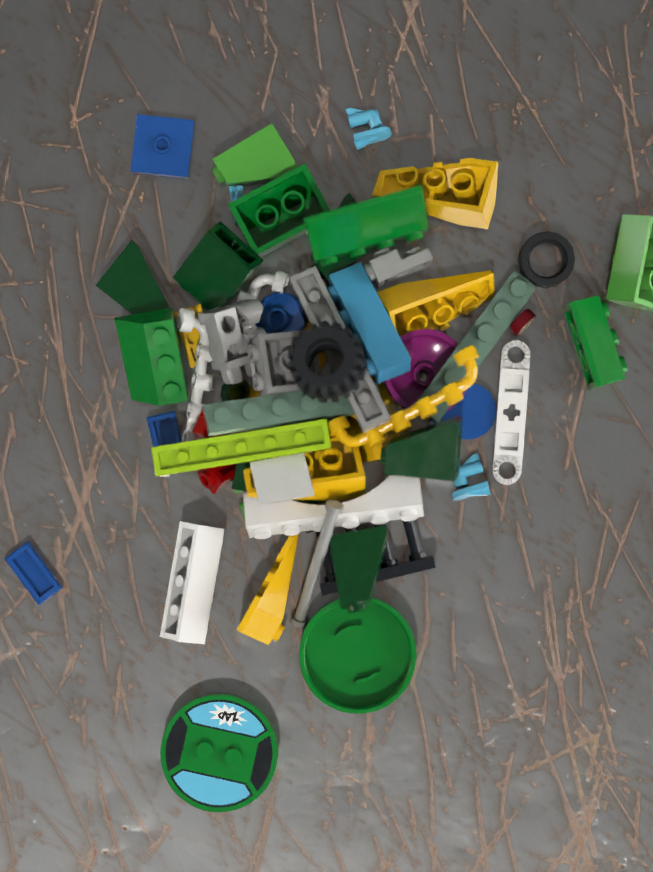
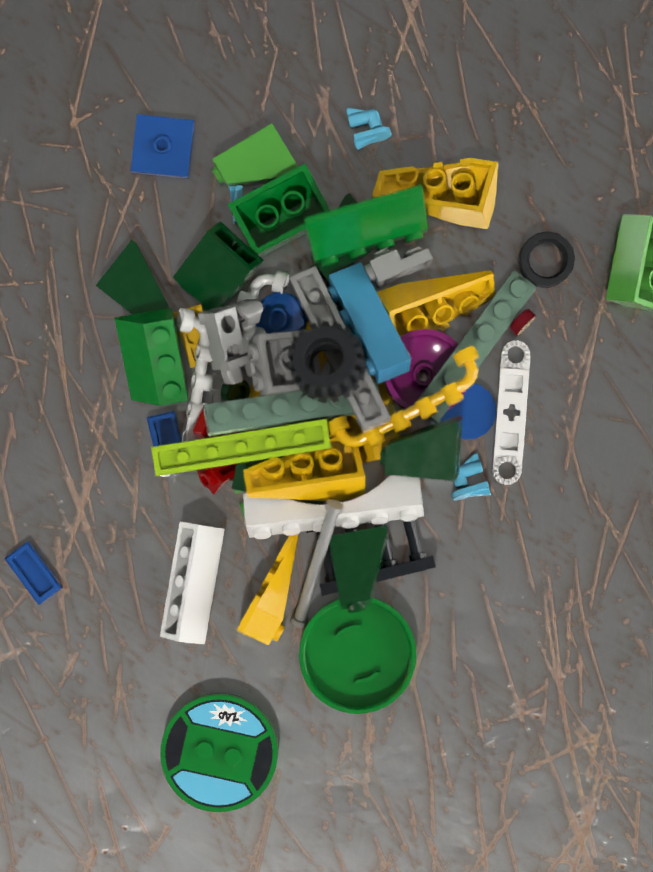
white sticker [250,453,315,505] -> none
green slope [562,295,628,391] -> none

